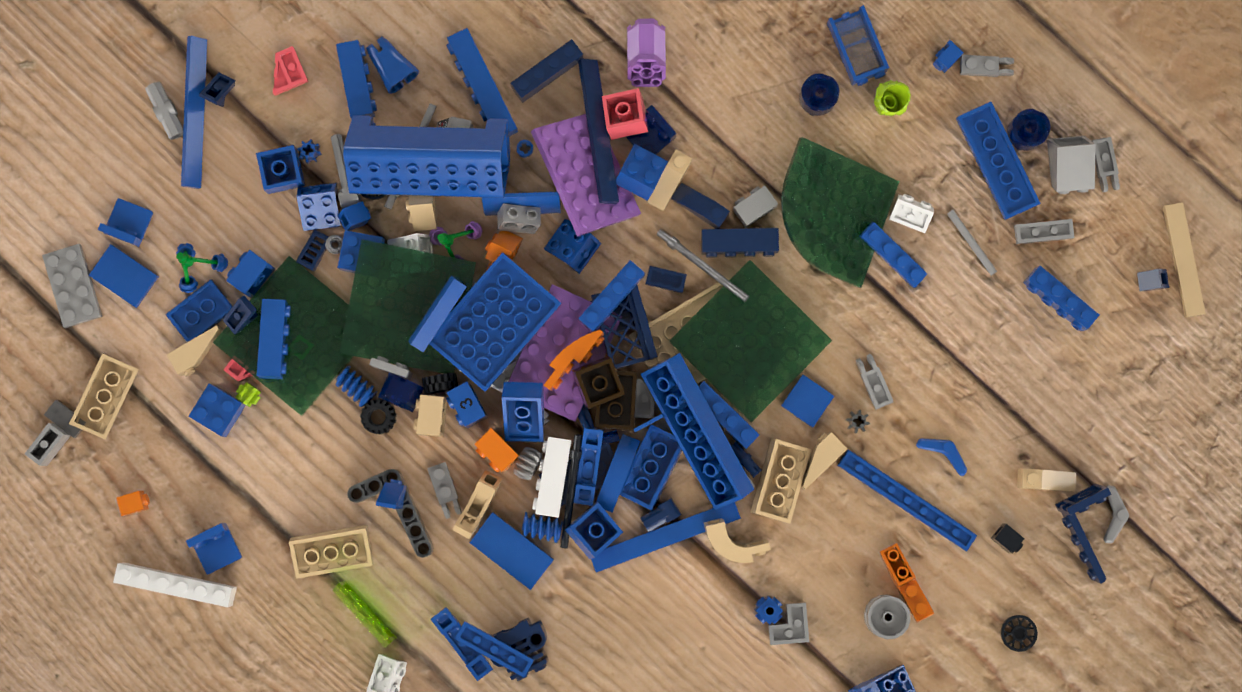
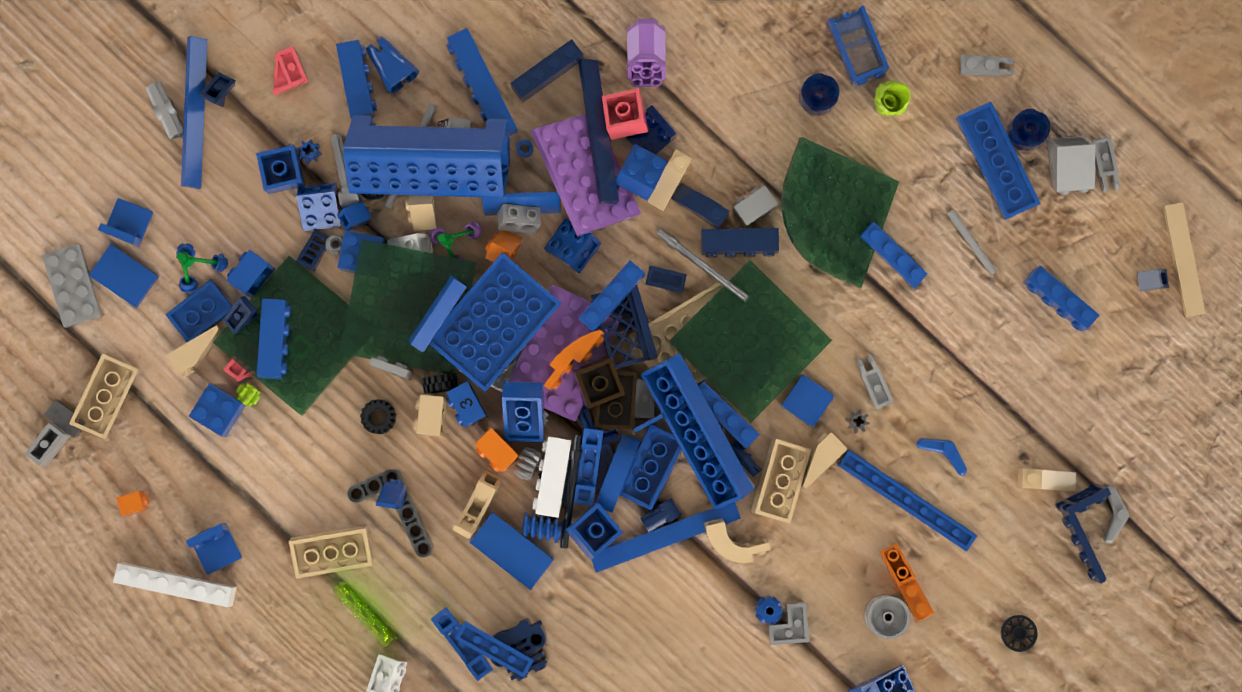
blue piece [336,365,378,407] -> none
clear blue brick [378,372,423,413] -> none
light grey hinge [427,462,462,519] -> none
white bracket [889,194,934,233] -> none
blue brick [933,40,964,73] -> none
black brick [991,523,1025,554] -> none
light grey plate [1014,219,1075,244] -> none

